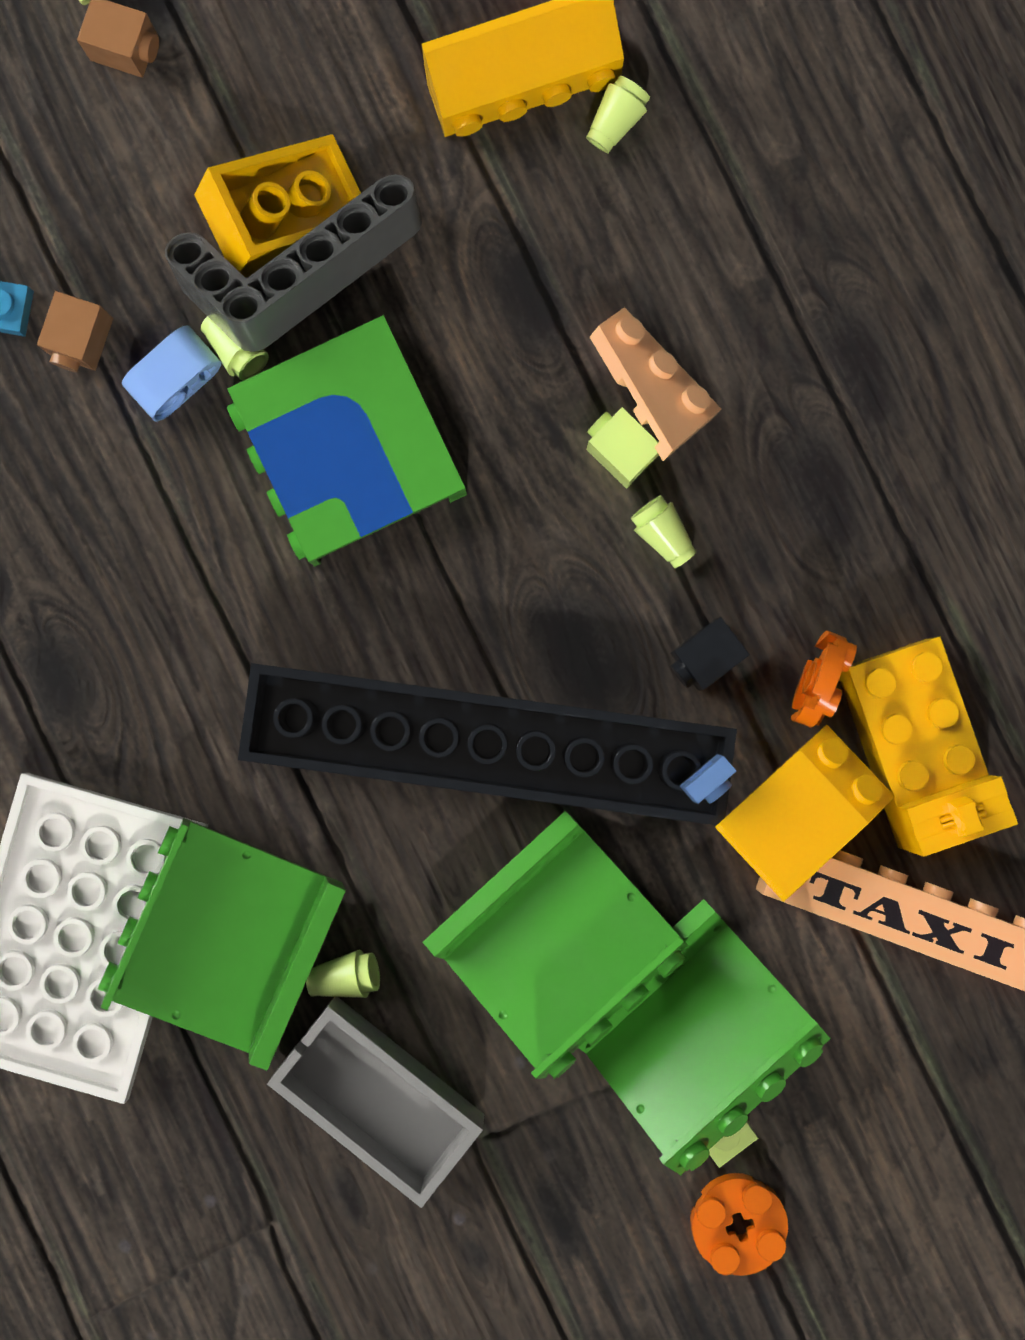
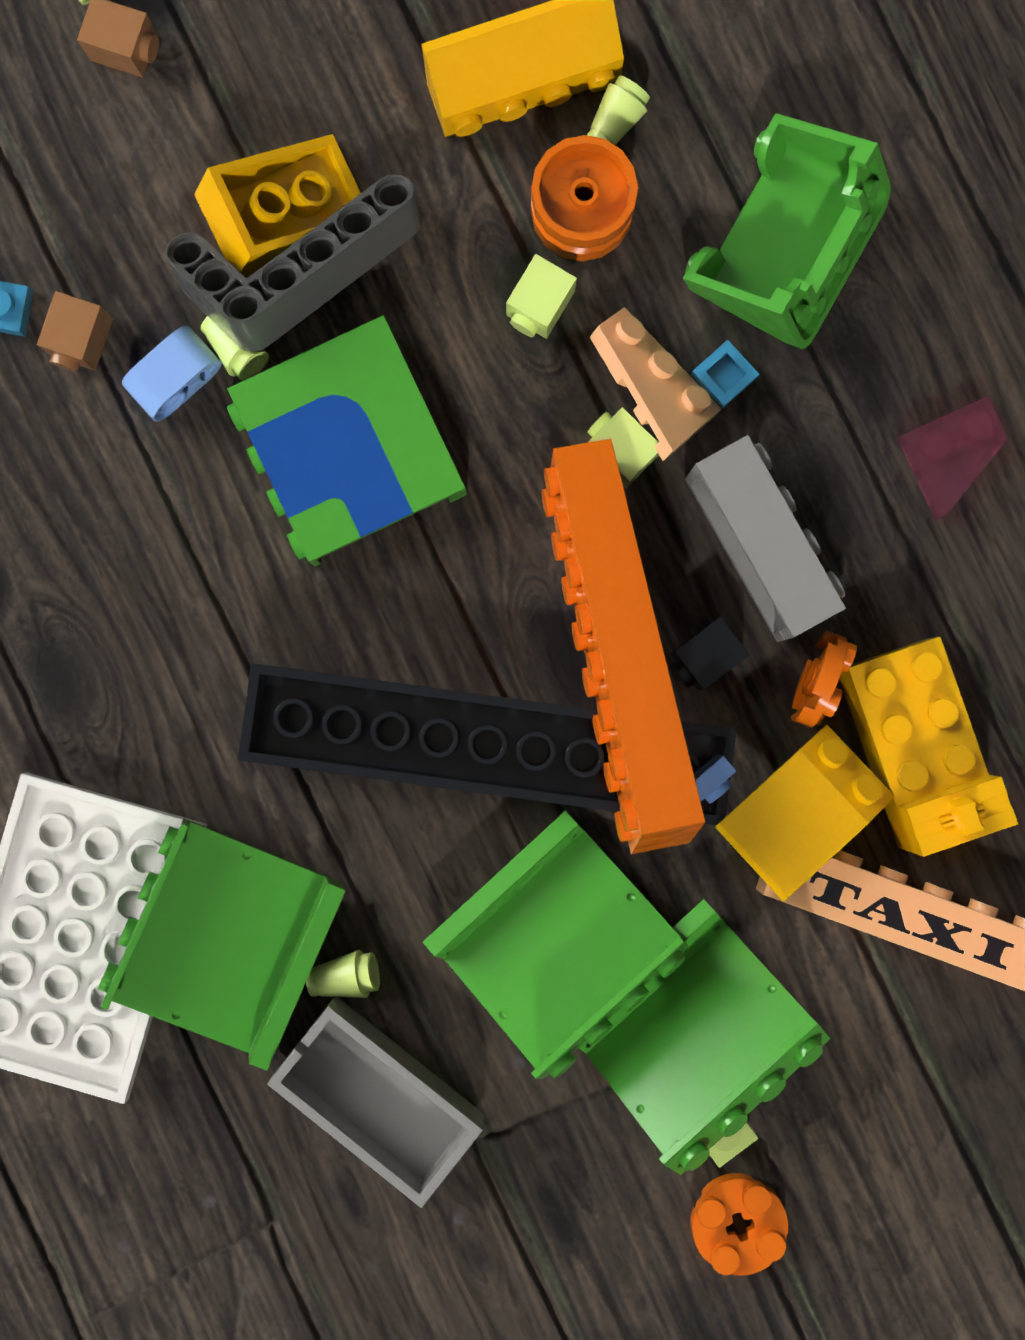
yellowish green cone [631,495,697,568] -> none
none -> yellowish green brick [506,254,577,339]
none -> orange wheel [531,135,638,262]
none -> orange brick [541,439,705,854]
none -> bright green windscreen [683,113,891,349]
none -> light grey piece [685,435,846,642]
none -> dark azure plate [691,340,760,409]
none -> clear pink wing [897,396,1008,520]

